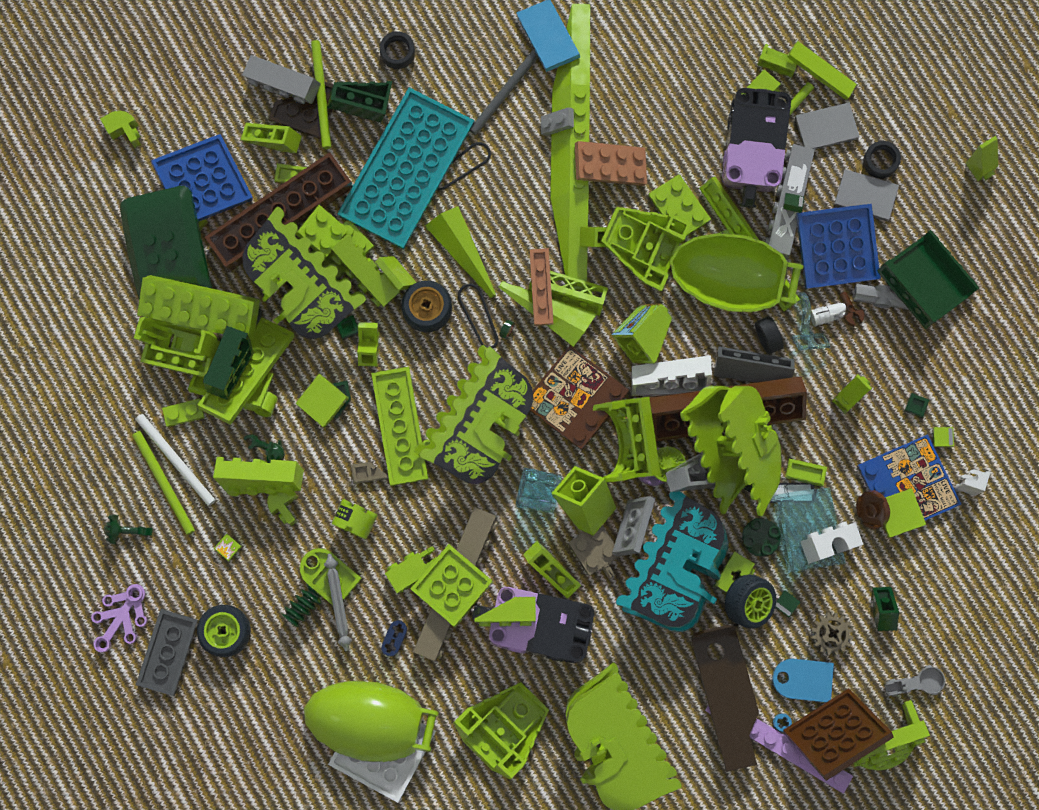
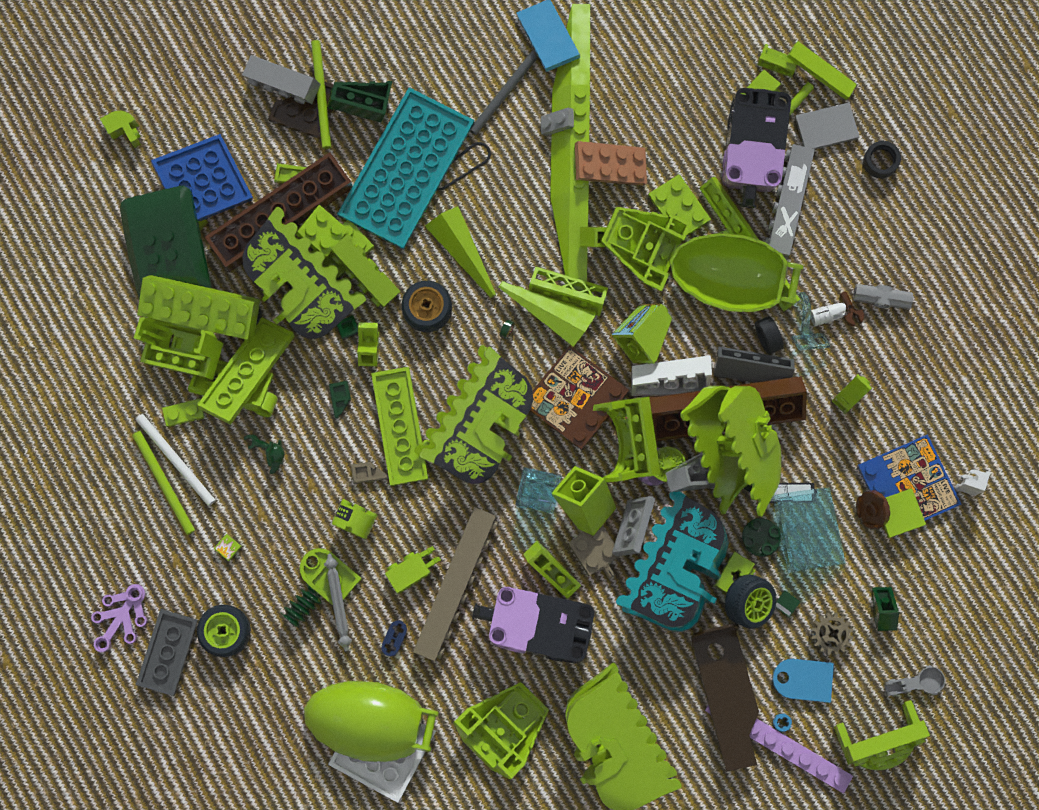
dark green piece [103,515,153,545] -> none
dark green wedge [203,326,254,400] -> none
lime wedge [213,457,304,496] -> none
lime slope [240,123,302,153] -> none
lime brick [267,491,298,526] -> none
lime tile [295,374,349,428] -> none
lime tile [375,256,416,290] -> none
black tyre [380,31,415,69] -> none
lime plate [411,544,494,628] -> none
black piece [458,283,499,349] -> none
lime slope [475,597,536,627] -> none
nougat plate [529,248,553,326] -> none
dark green tile [783,193,804,213] -> none
reddish brown plate [783,688,894,781] -> none
lime tile [785,458,827,487] -> none
blue plate [796,203,881,289] -> none
white arch [800,522,864,564] -> none
light grey tile [834,169,899,221] -> none
dark green panel [877,230,979,330] -> none
dark green tile [904,393,929,418] -> none
lime tile [932,427,954,447] -> none
lime slope [965,136,998,181] -> none

